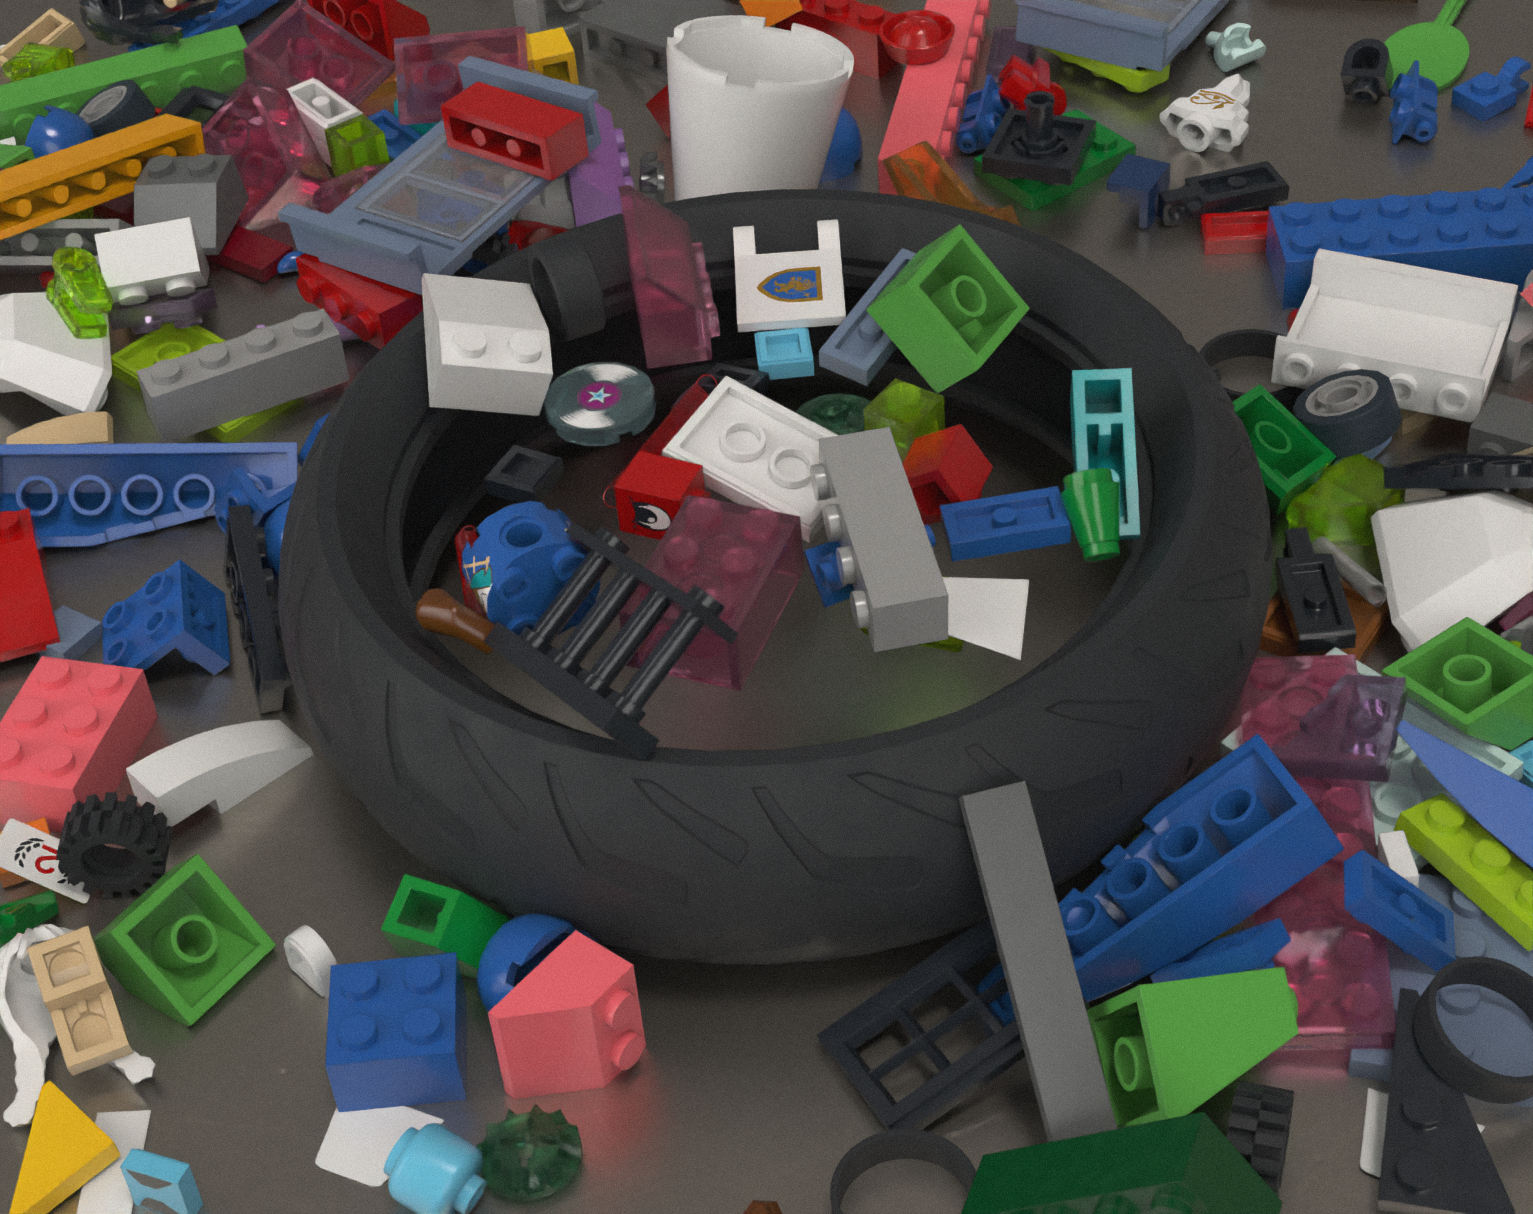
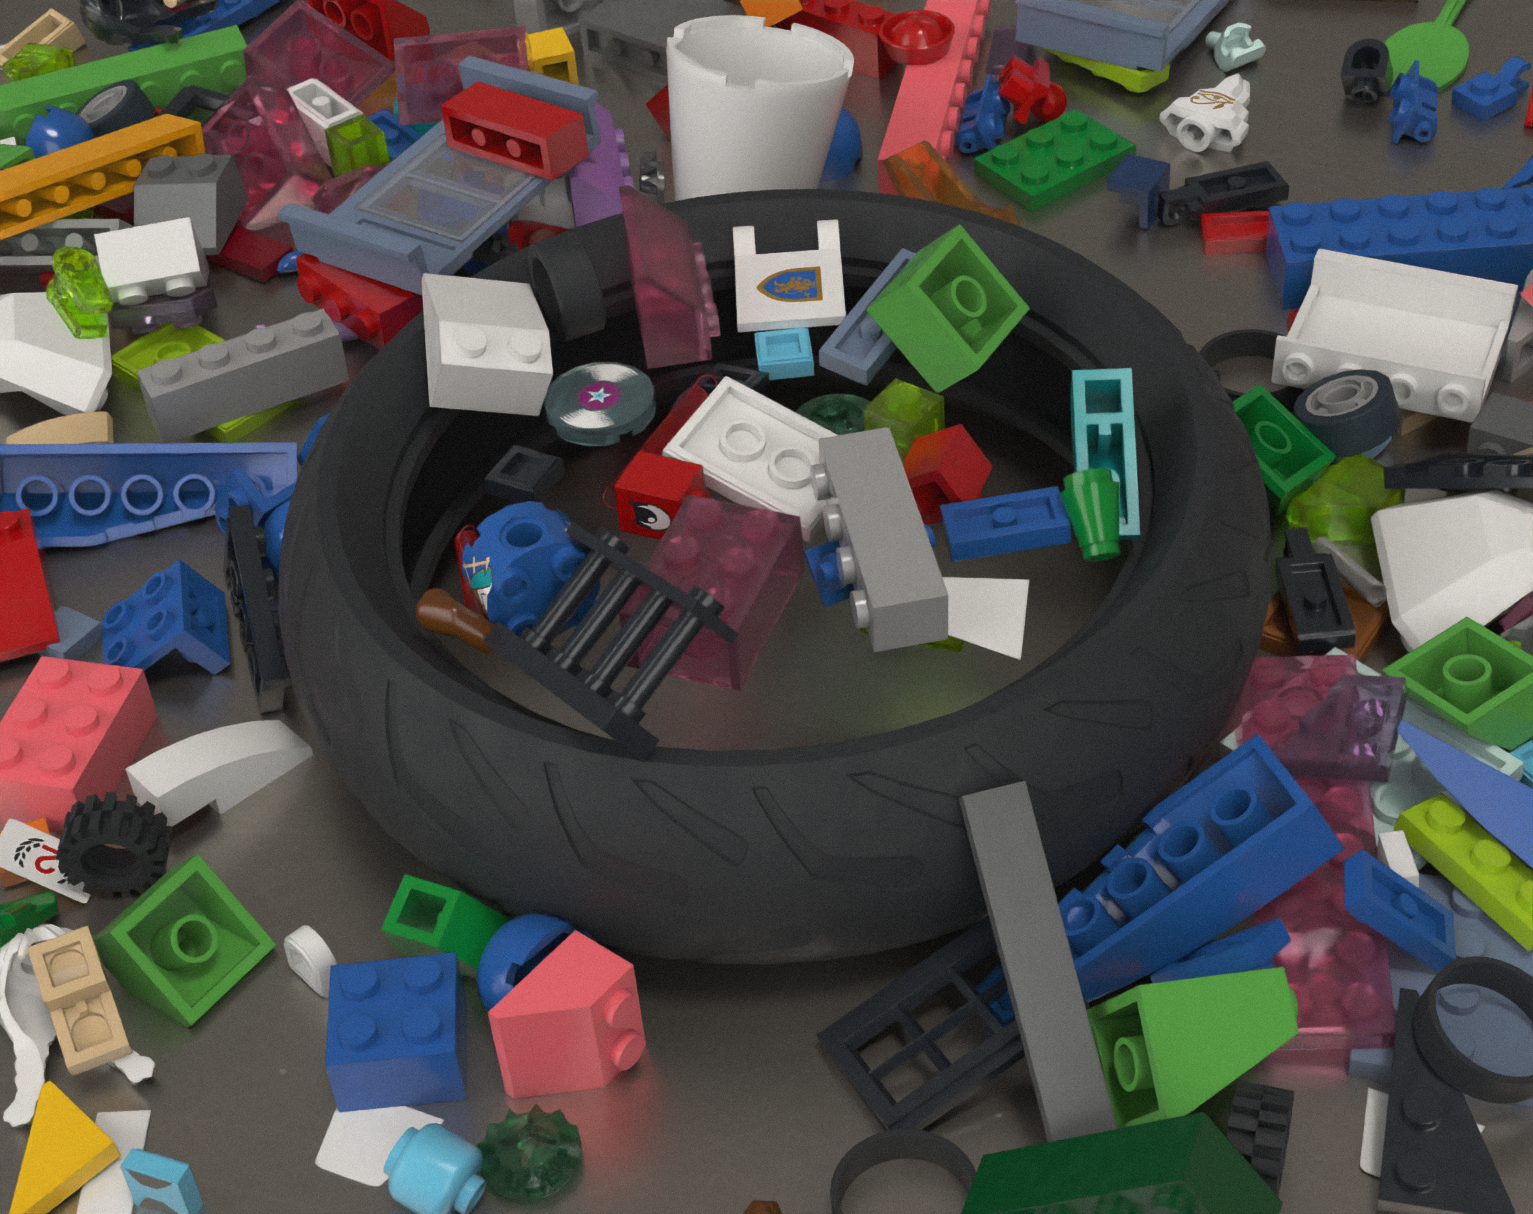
black plate [982,91,1096,186] -> none

